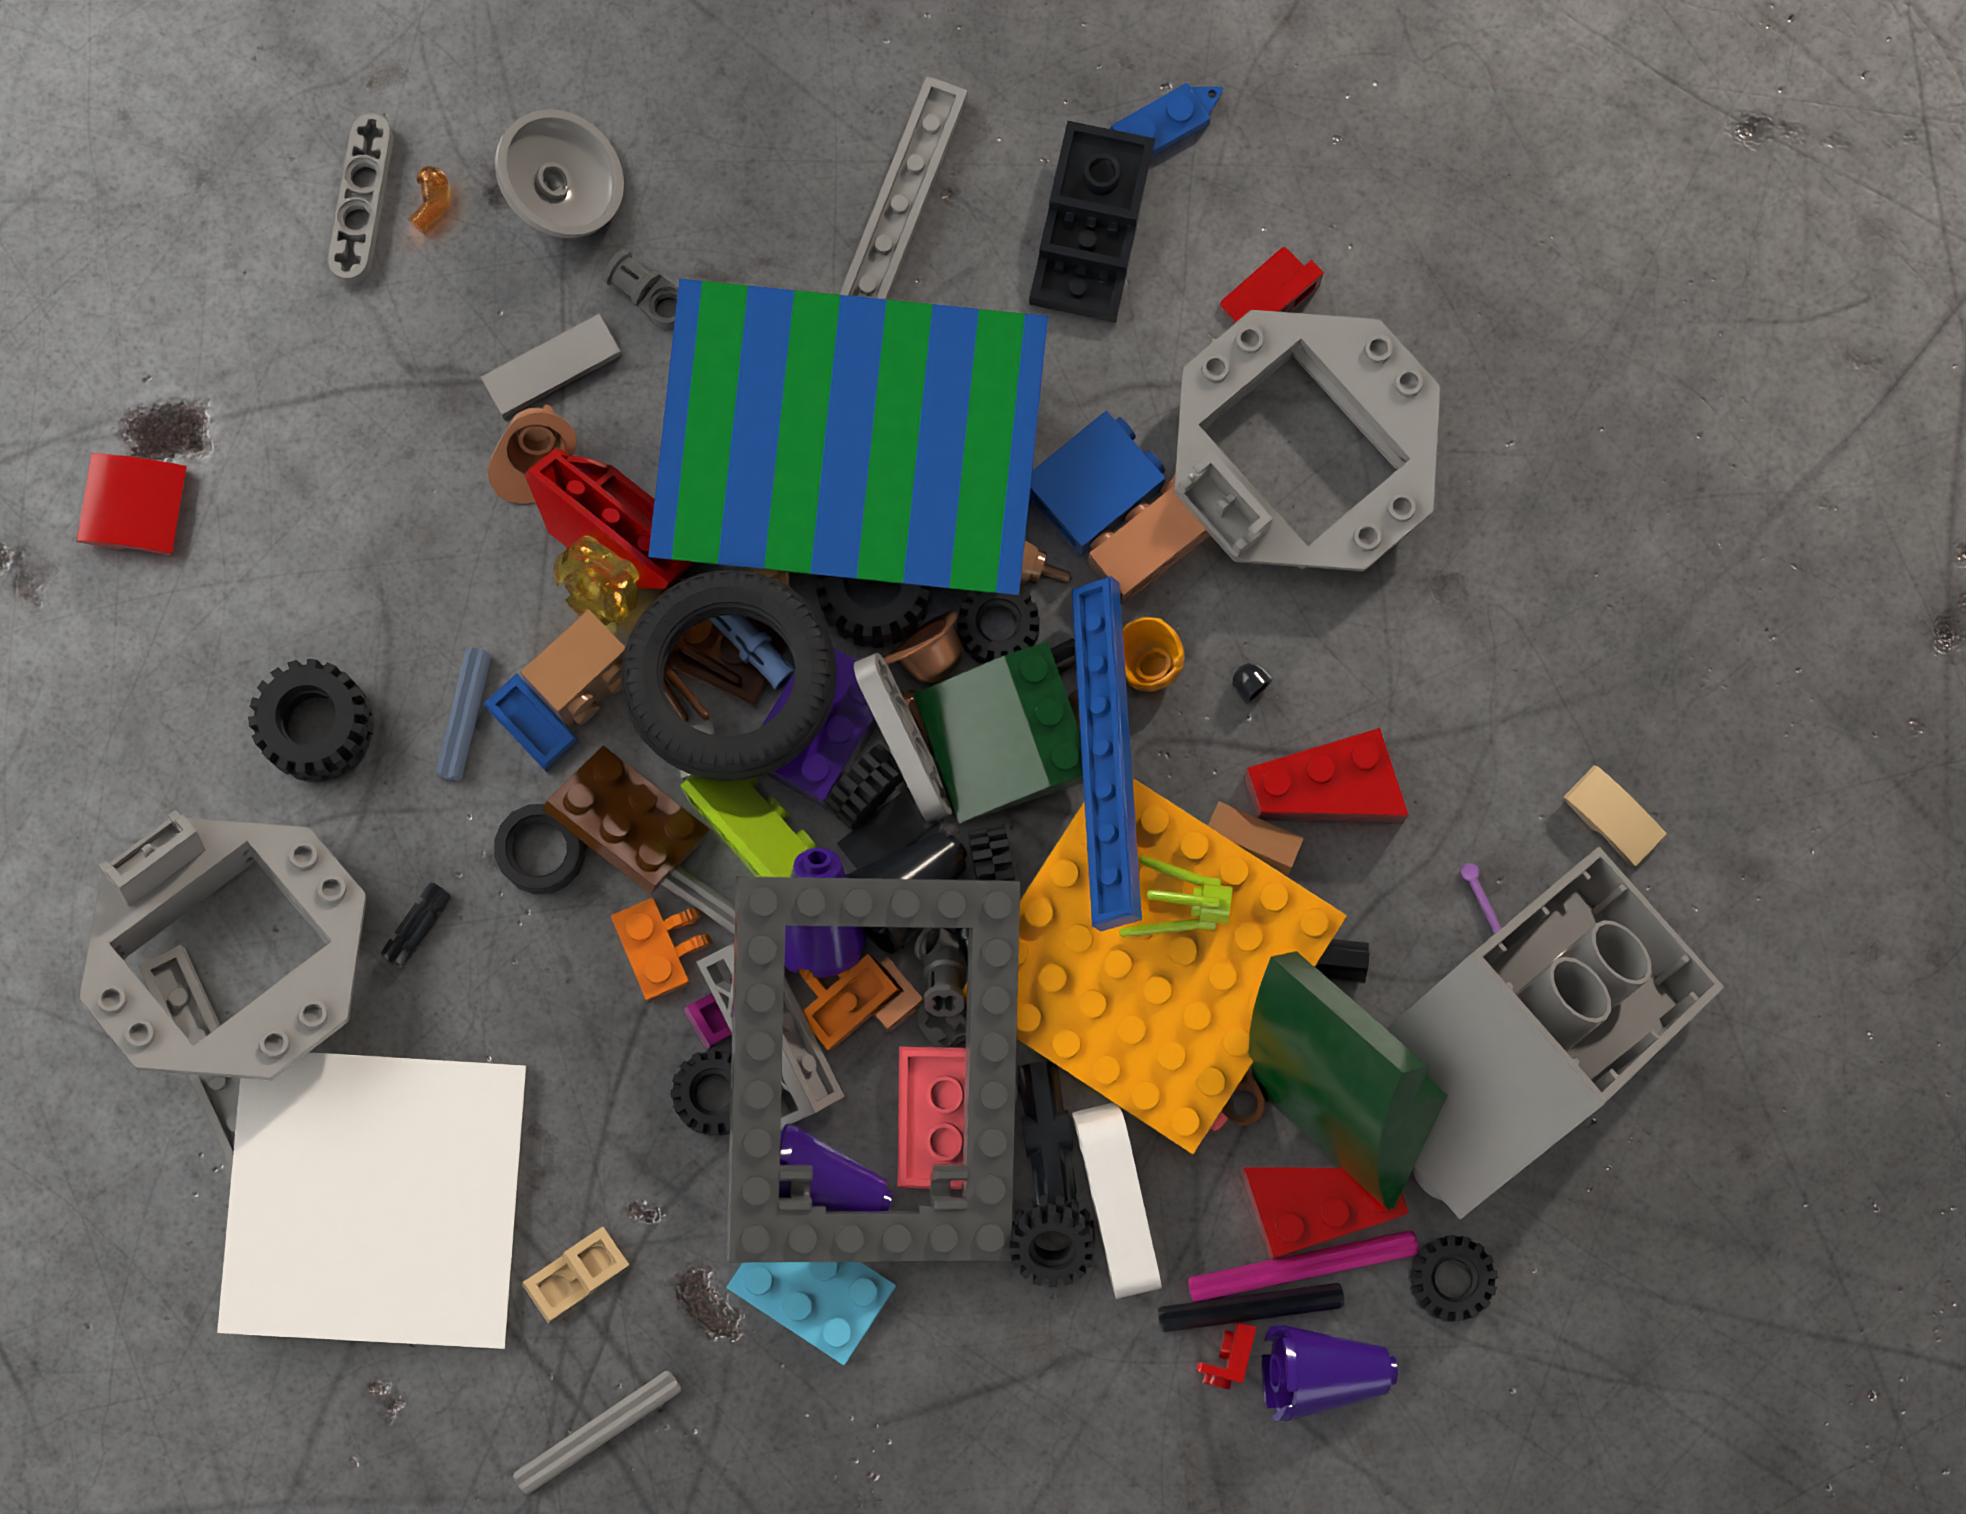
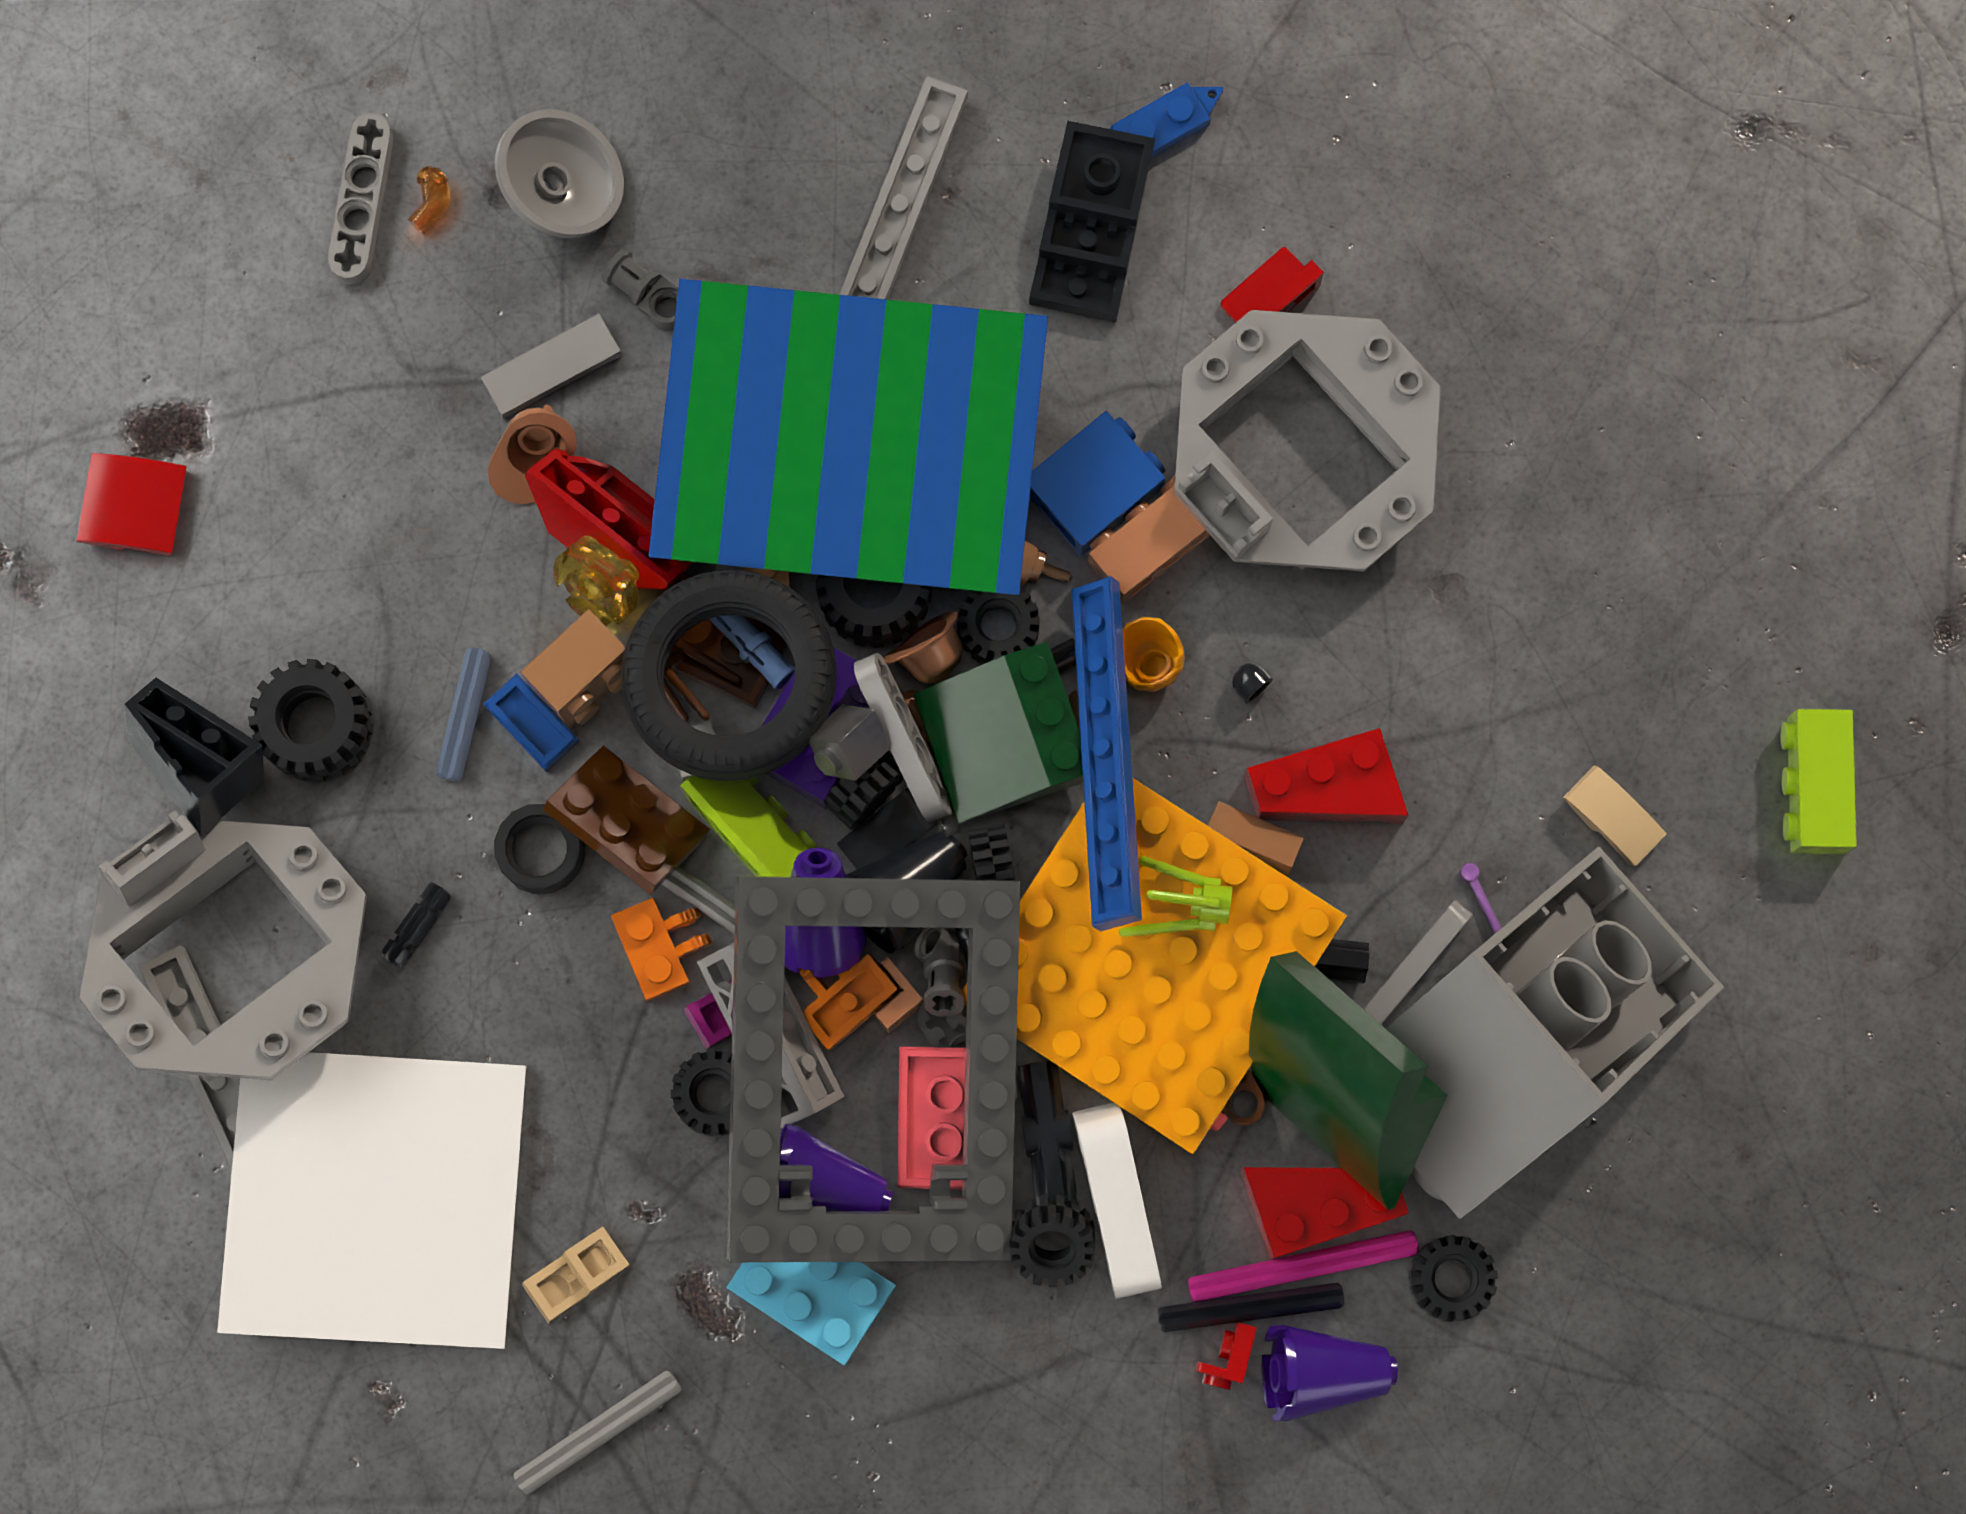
none -> black wedge [124,677,264,836]
none -> flat silver brick [809,704,891,781]
none -> light grey beam [1363,900,1473,1024]
none -> lime brick [1781,709,1857,854]

